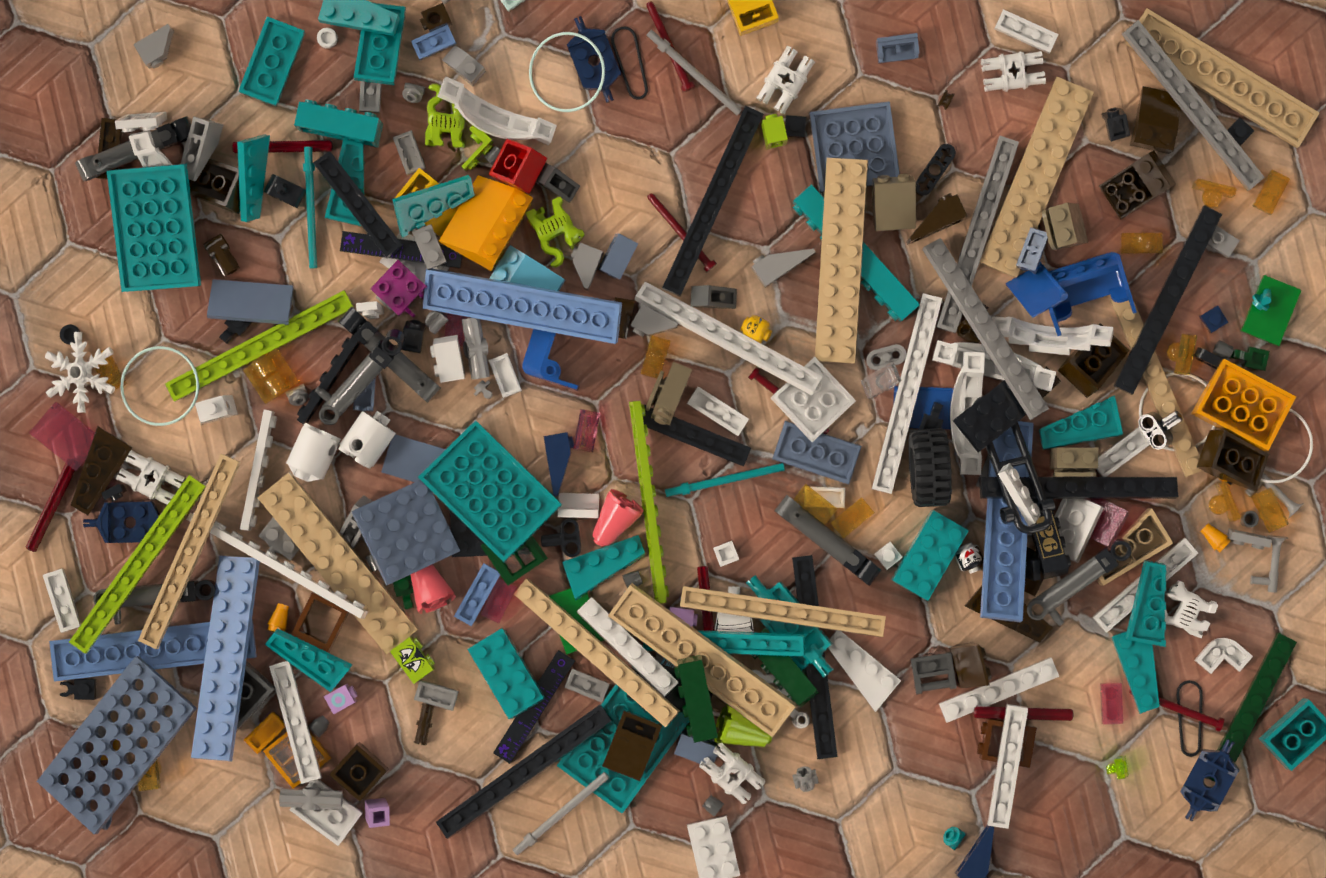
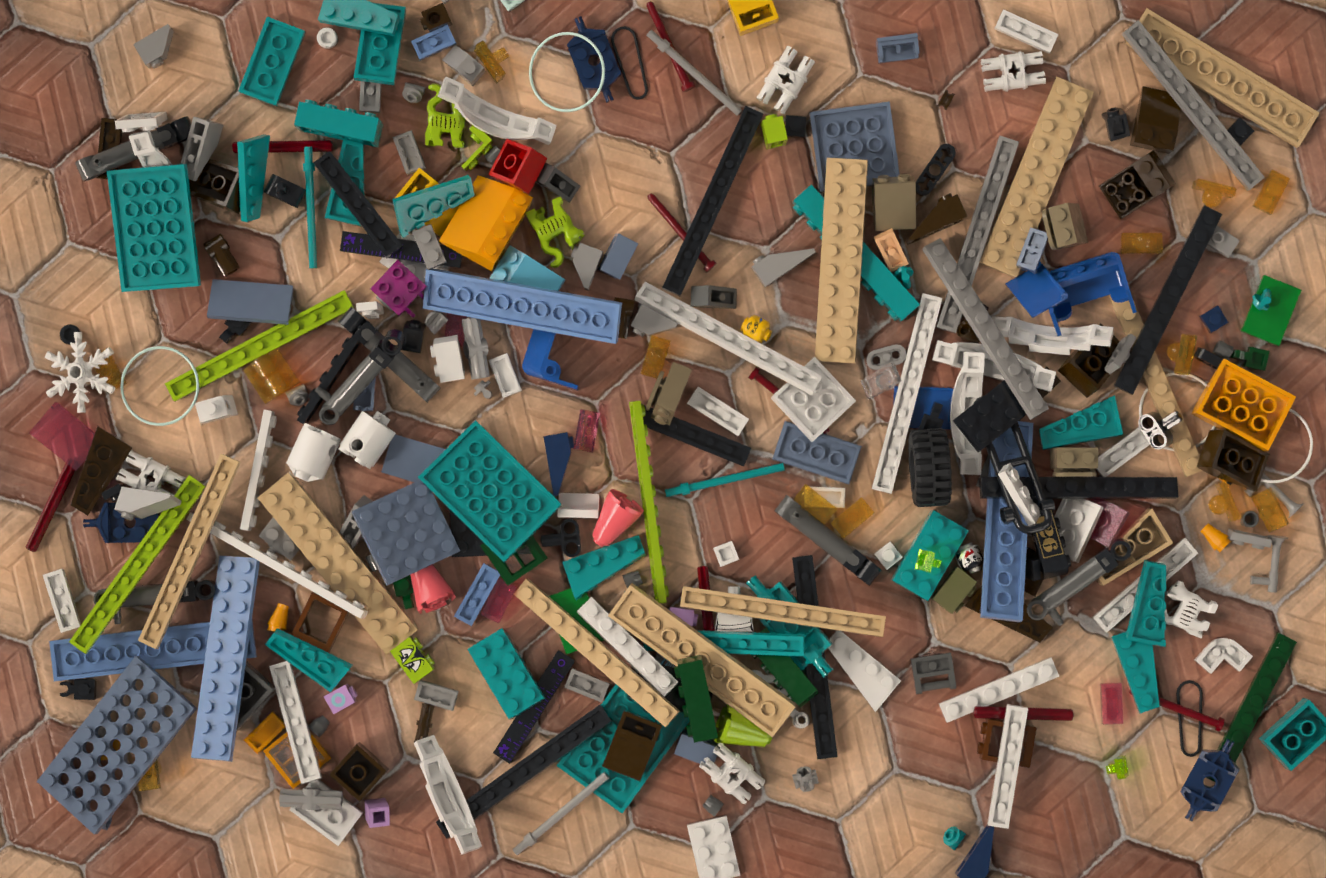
dark brown slope [949,642,992,688] -> none
none -> light grey slope [114,487,182,520]
none -> white piece [414,735,482,855]
none -> clear yellow tile [474,41,509,84]
none -> light nougat plate [874,228,909,272]
none -> teal plate [894,266,914,289]
none -> clear neon green tile [915,549,941,573]
none -> olive brick [931,567,977,614]
none -> light grey plate [1105,334,1137,374]

